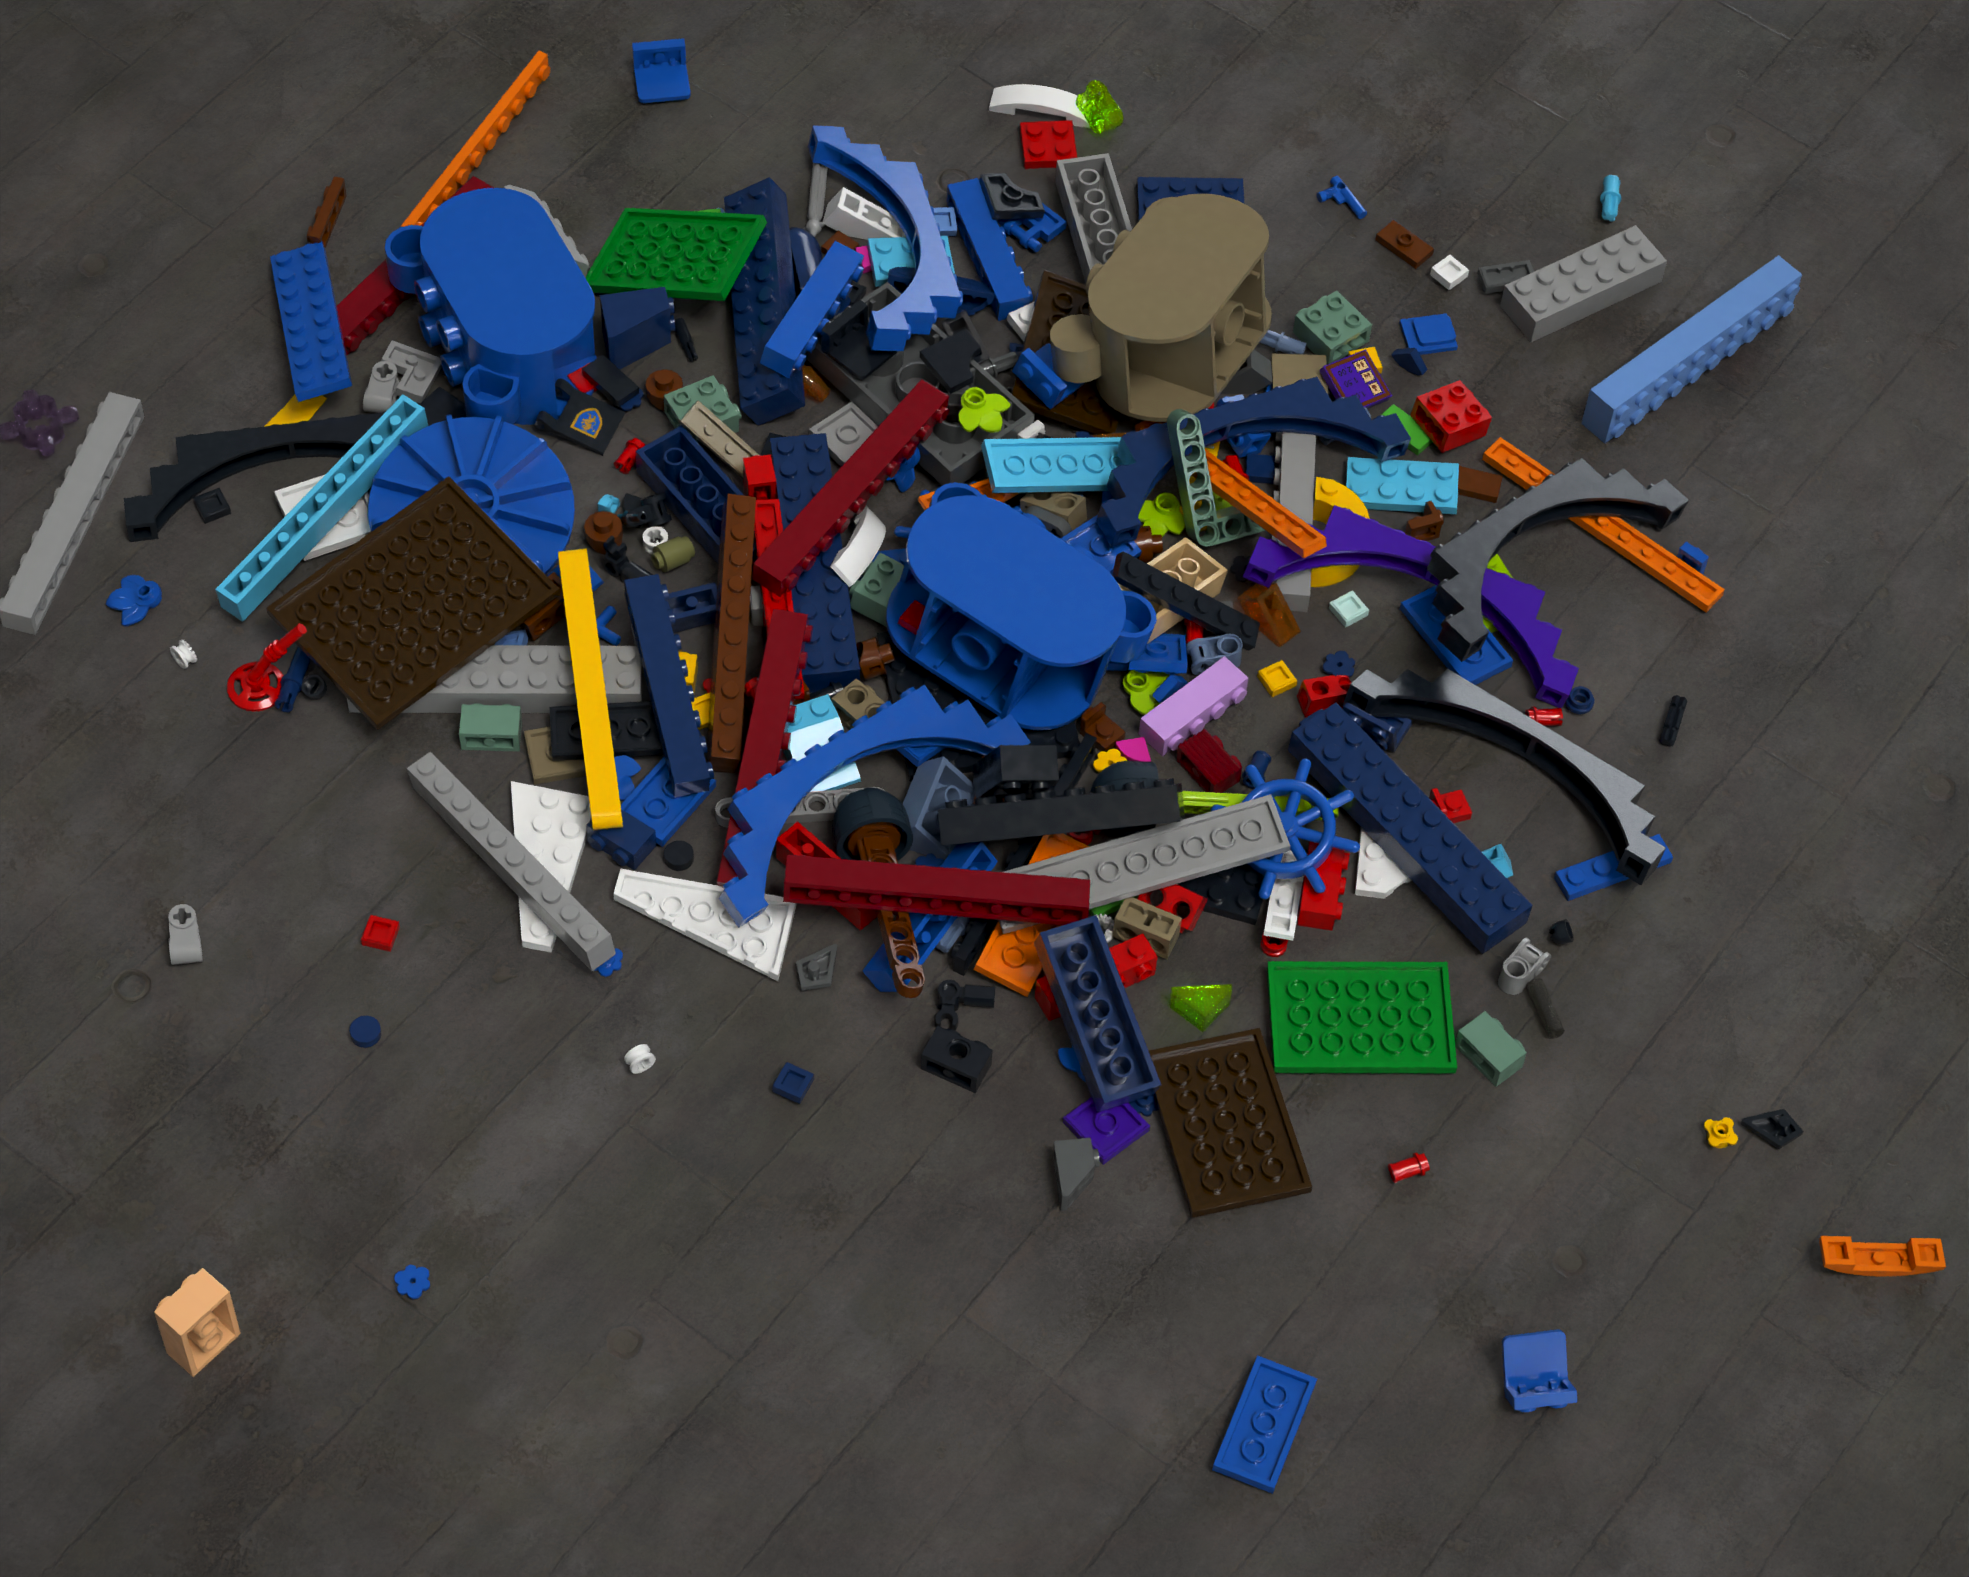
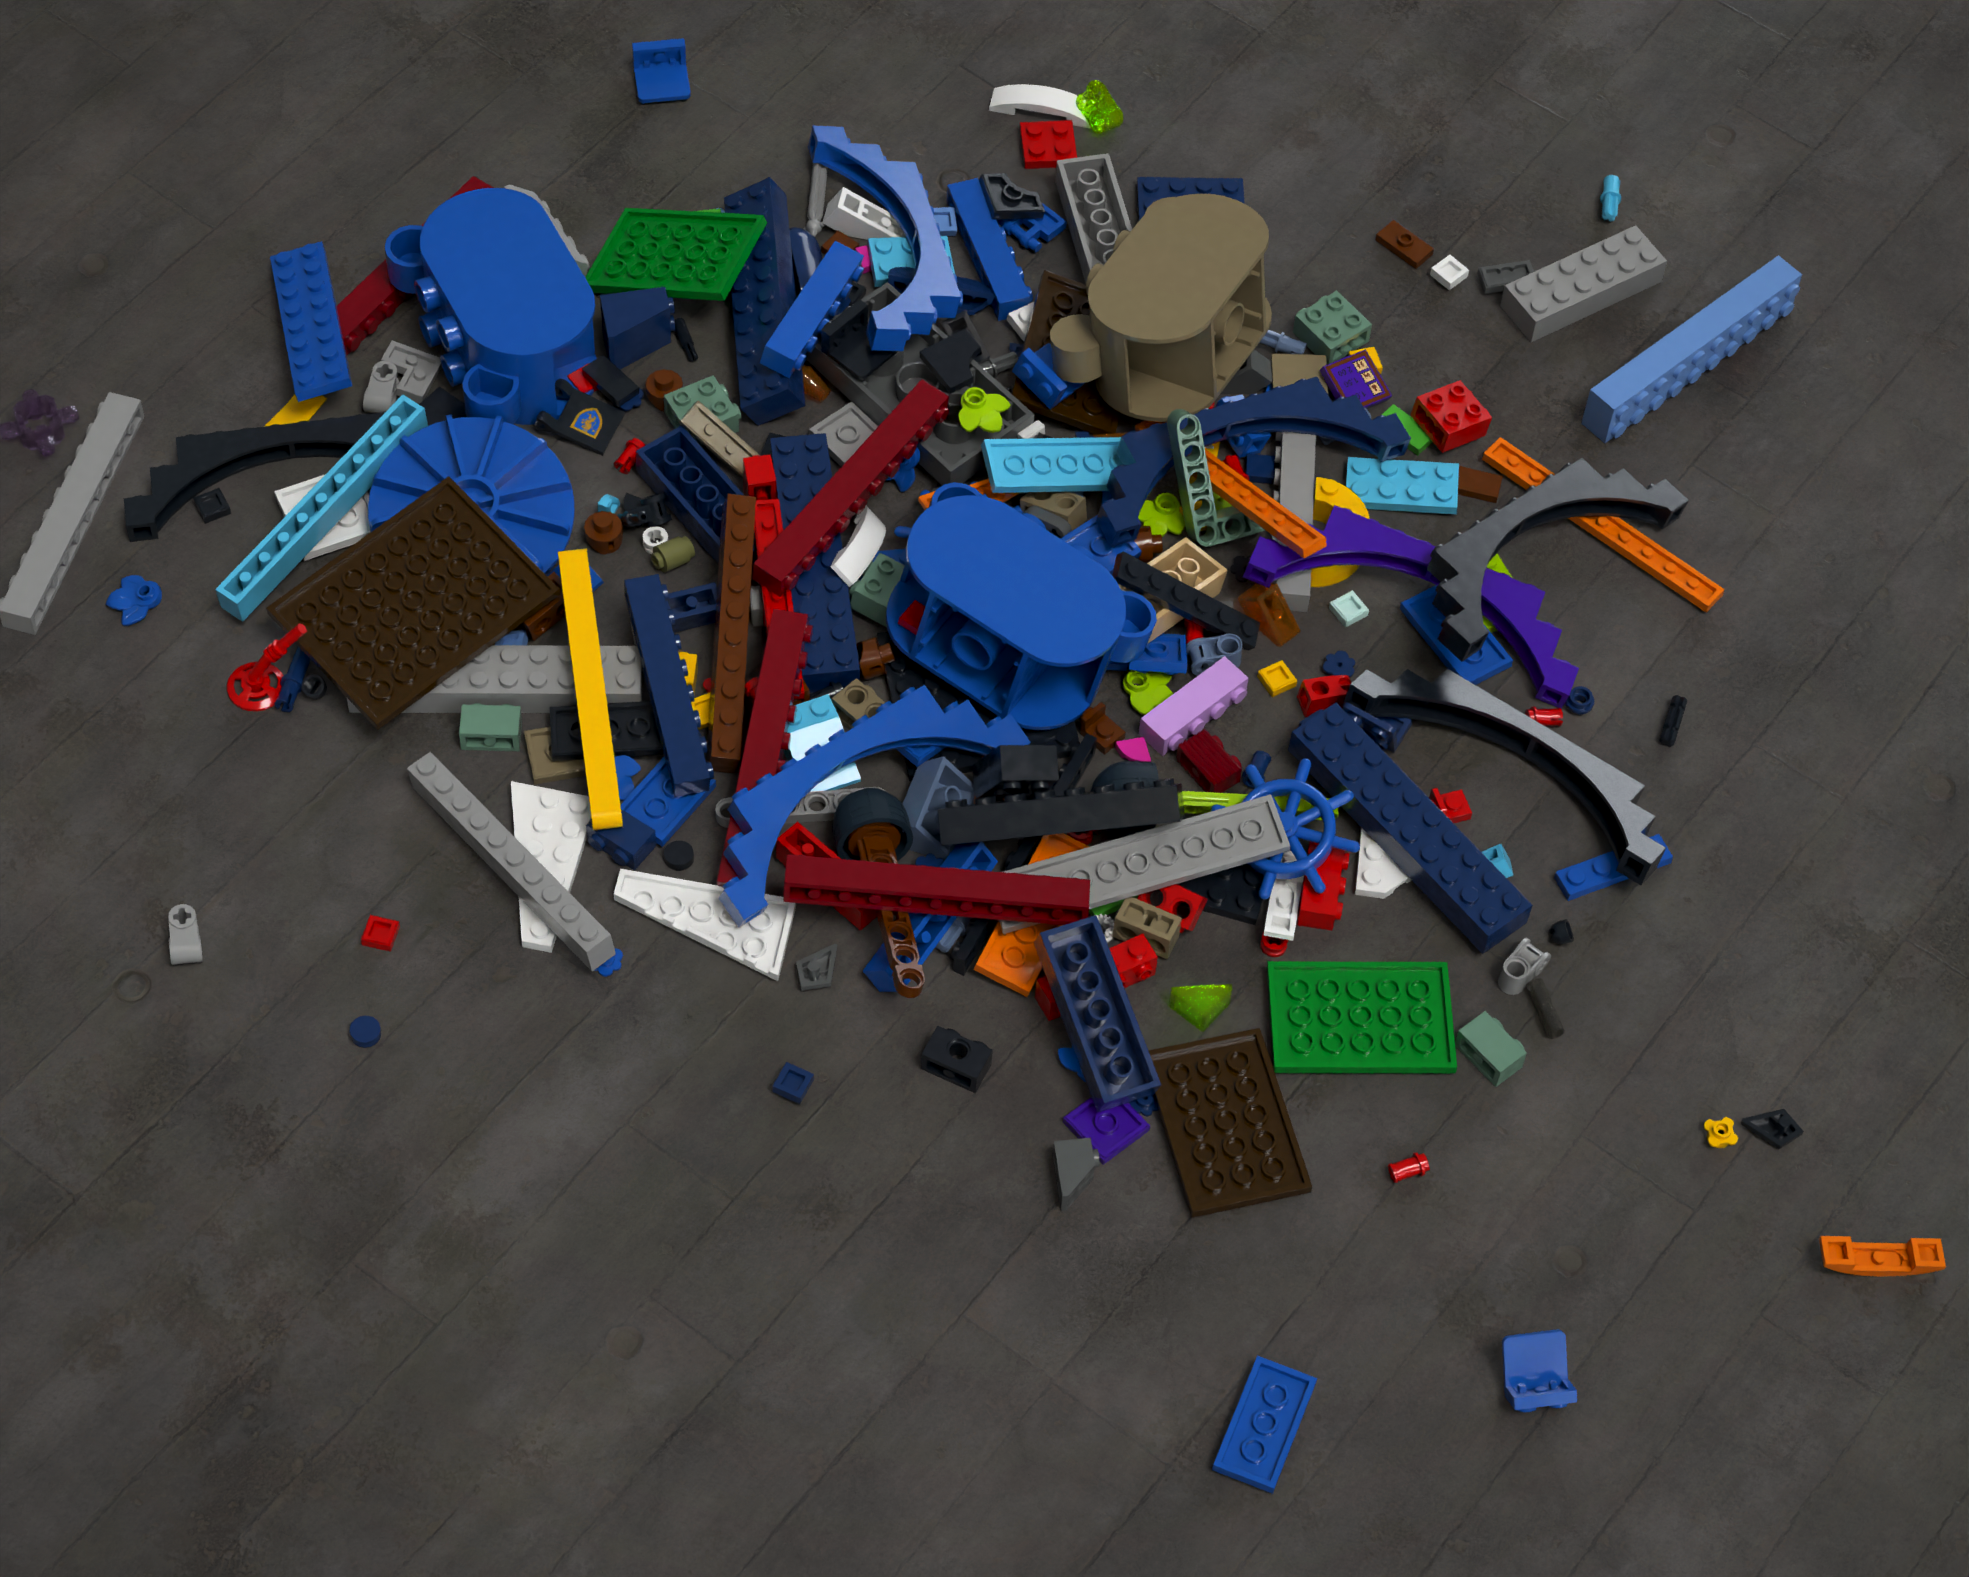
light nougat brick [154,1268,241,1377] -> none
white bush [170,640,197,669] -> none
reddish brown plate [307,176,347,248] -> none
blue plant [394,1265,430,1299] -> none
orange plate [401,51,550,227] -> none
blue piece [596,606,621,646] -> none
black bar [602,535,653,581] -> none
white bush [624,1044,656,1074] -> none
black bar [935,979,996,1030] -> none
yellow plant [1093,749,1127,772] -> none
blue tile [1152,675,1188,703] -> none
blue hose [1317,176,1367,219] -> none
dark blue tile [1391,348,1428,375] -> none
blue piece [1399,313,1458,355] -> none
reddish brown bracket [1405,501,1444,541] -> none
blue plate [1677,542,1709,574] -> none

